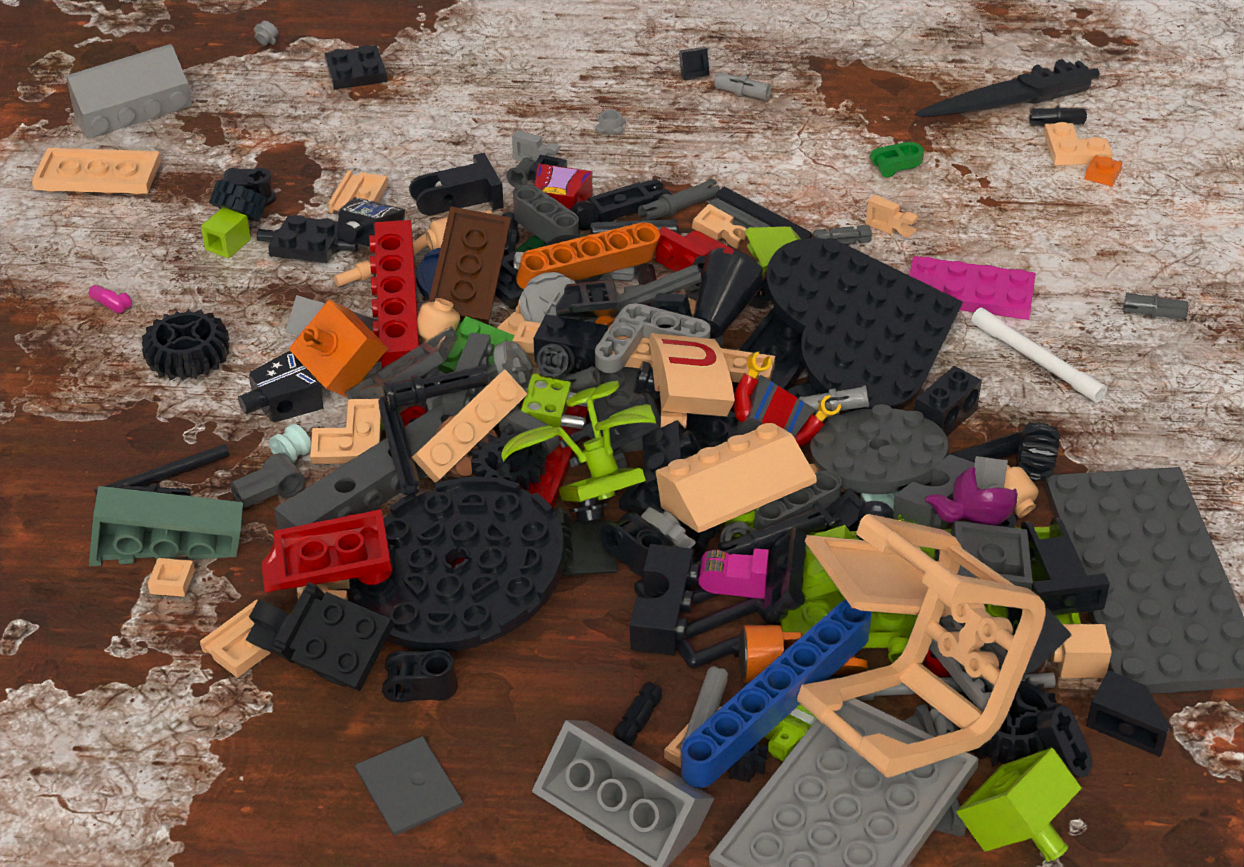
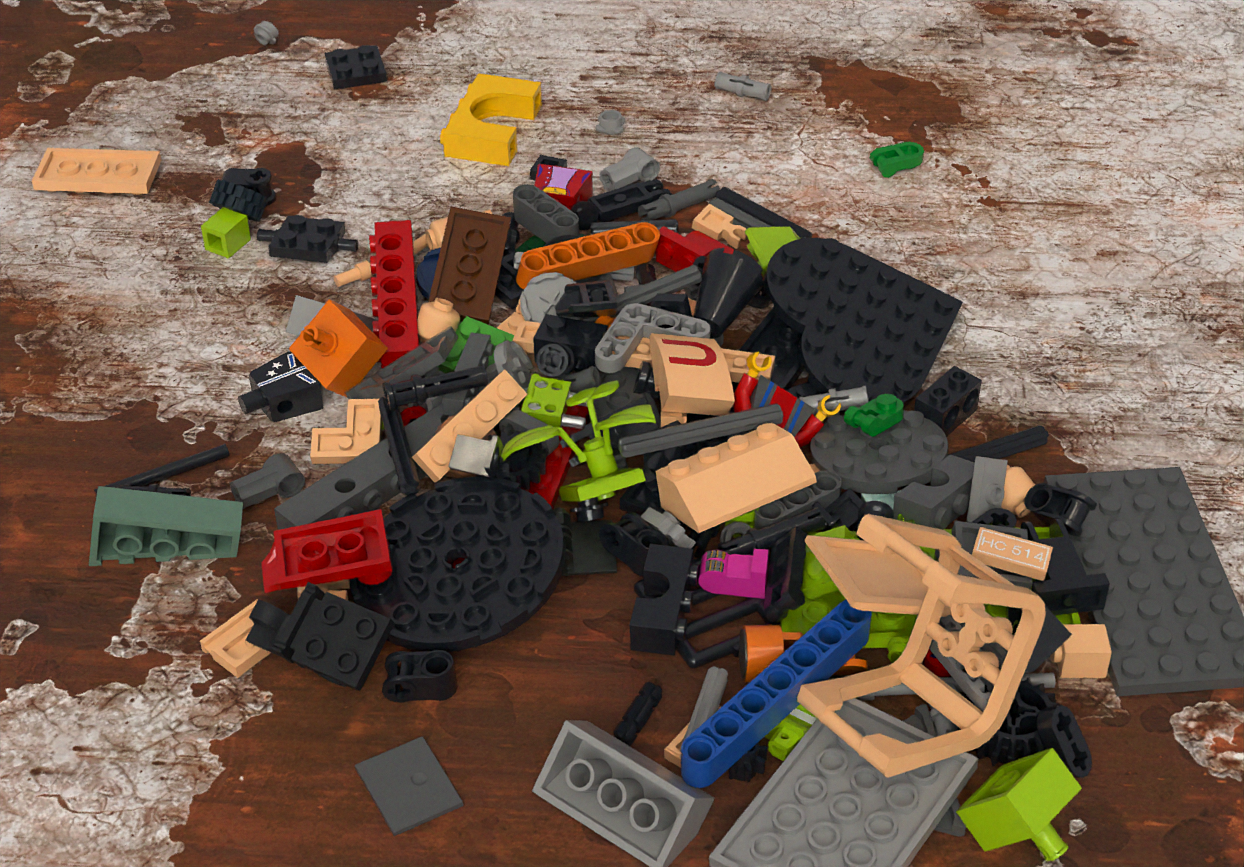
light grey slope [66,44,192,139] -> none
dark pink arm [88,285,132,313] -> none
black gear [142,309,230,381] -> none
light nougat plate [147,558,195,597] -> none
light aqua wheel [269,423,311,463] -> none
light nougat plate [328,170,388,213] -> none
black torso [337,197,405,247] -> none
black piece [409,153,504,215] -> none
dark grey piece [506,157,535,188] -> none
light grey plate [512,130,561,162] -> none
black tile [679,47,710,79] -> none
dark grey axle [813,225,872,245] -> none
light nougat plate [866,195,918,238] -> none
dark pink plate [909,256,1036,320] -> none
black piece [915,59,1100,118] -> none
magenta hair [925,466,1018,526] -> none
white piece [971,307,1107,403] -> none
black gear [1015,422,1060,481] -> none
black axle [1029,105,1087,126] -> none
light nougat plate [1044,122,1113,165] -> none
orange plate [1085,155,1123,187] -> none
black slope [1086,670,1170,757] -> none
dark grey axle [1123,292,1189,319] -> none
none -> yellow arch [440,73,542,166]
none -> bracket [449,434,504,478]
none -> light grey piece [599,147,660,192]
none -> dark grey axle [618,404,784,458]
none -> green plate [844,394,904,437]
none -> light nougat tile [972,527,1053,581]
none -> black piece [1024,483,1097,537]

